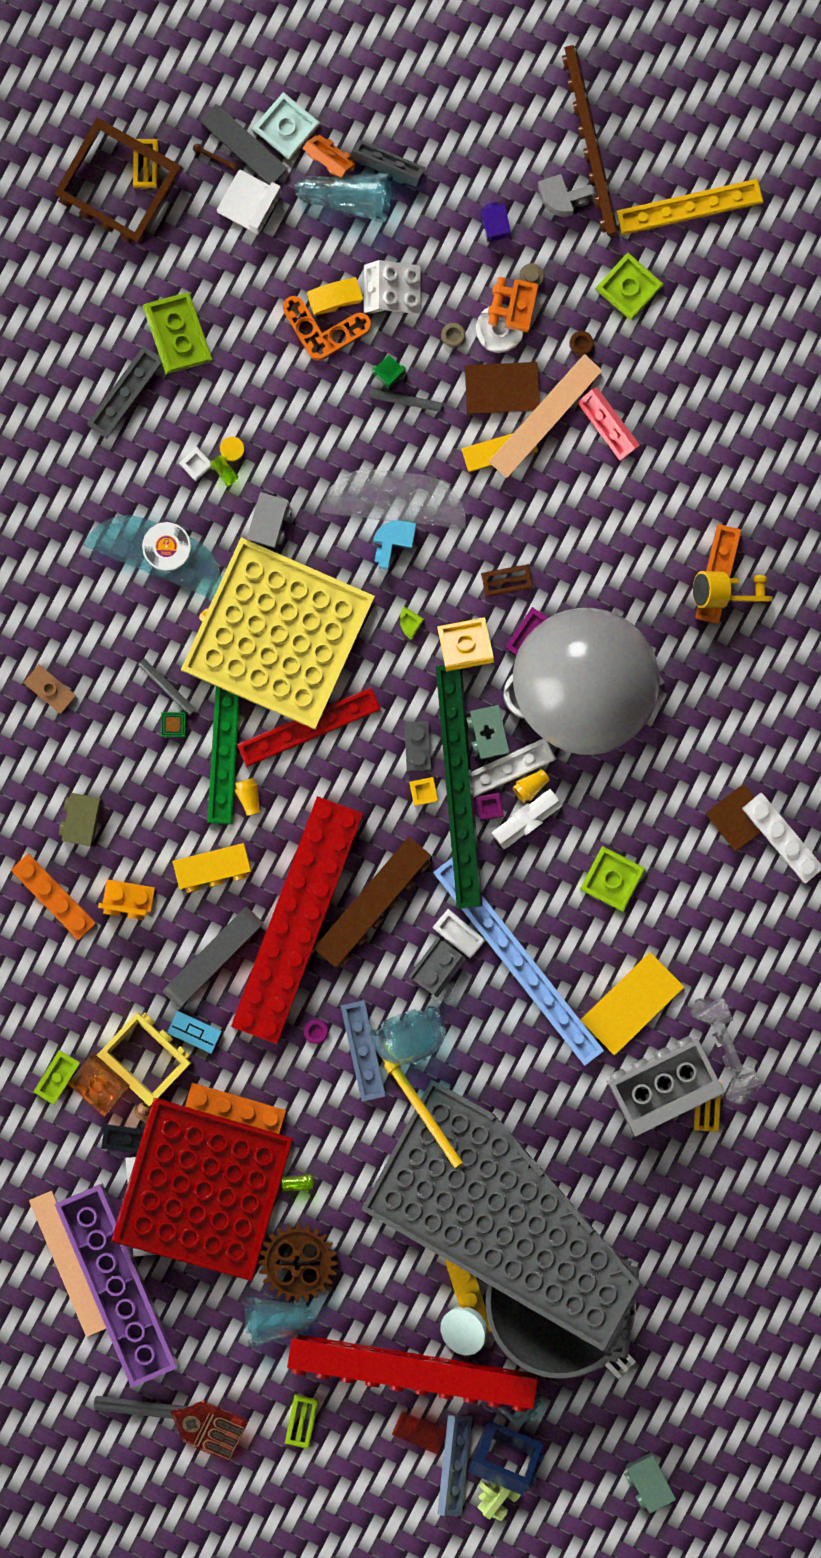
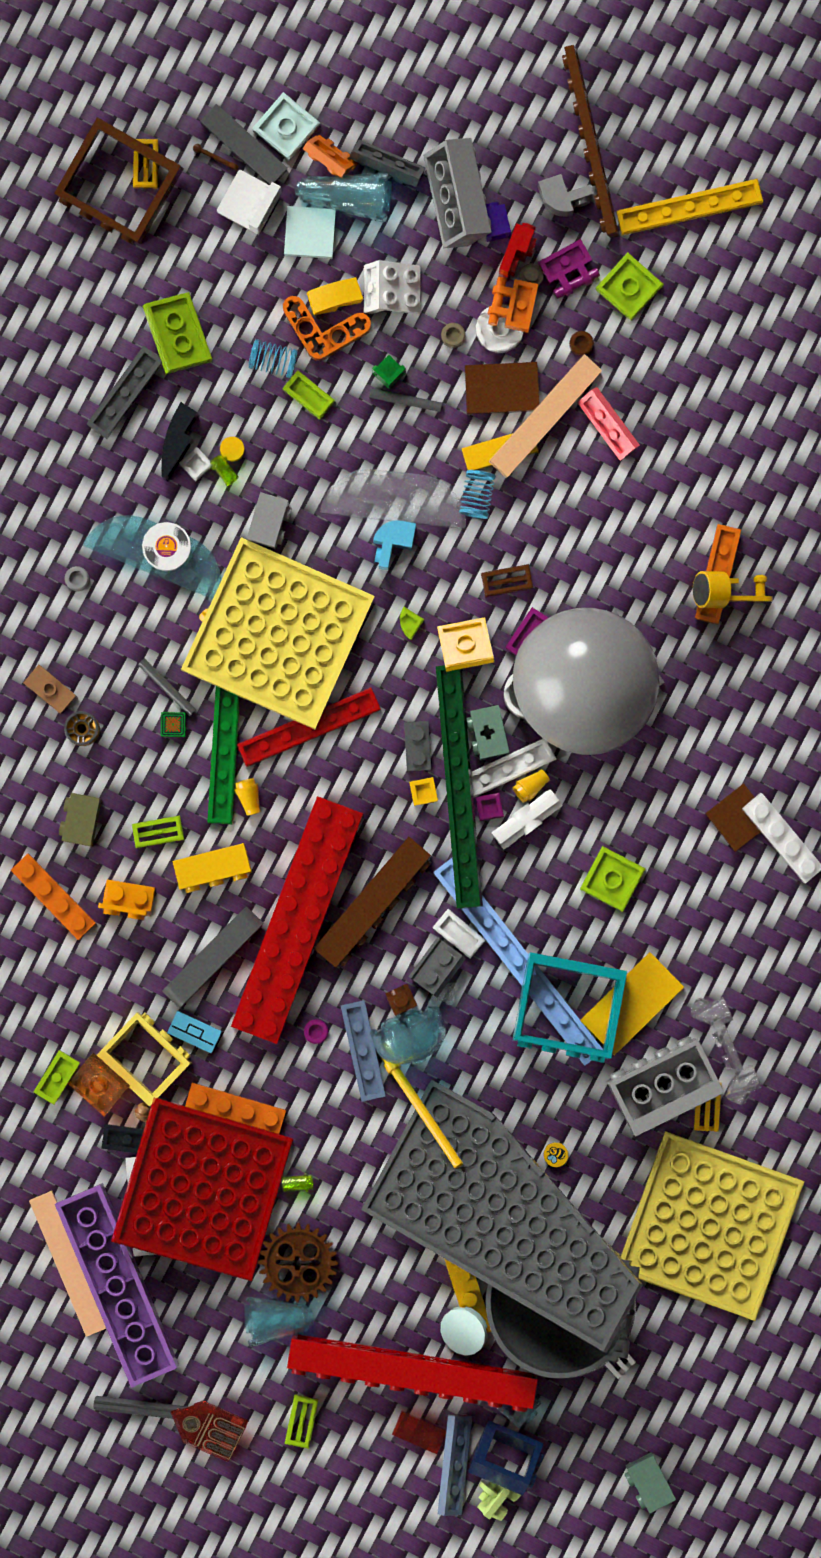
none -> wheel [64,711,100,746]
none -> light grey tile [65,566,90,591]
none -> lime tile [132,815,184,848]
none -> black slope [161,402,199,482]
none -> medium azure piece [249,339,298,378]
none -> lime tile [282,370,335,420]
none -> light aqua tile [284,206,336,259]
none -> reddish brown brick [385,984,418,1016]
none -> light grey brick [423,138,491,249]
none -> medium azure piece [459,470,496,519]
none -> red plate [498,223,537,281]
none -> teal window [512,952,627,1063]
none -> magenta plate [538,239,600,299]
none -> tile [543,1142,568,1167]
none -> light yellow tile [621,1131,805,1321]

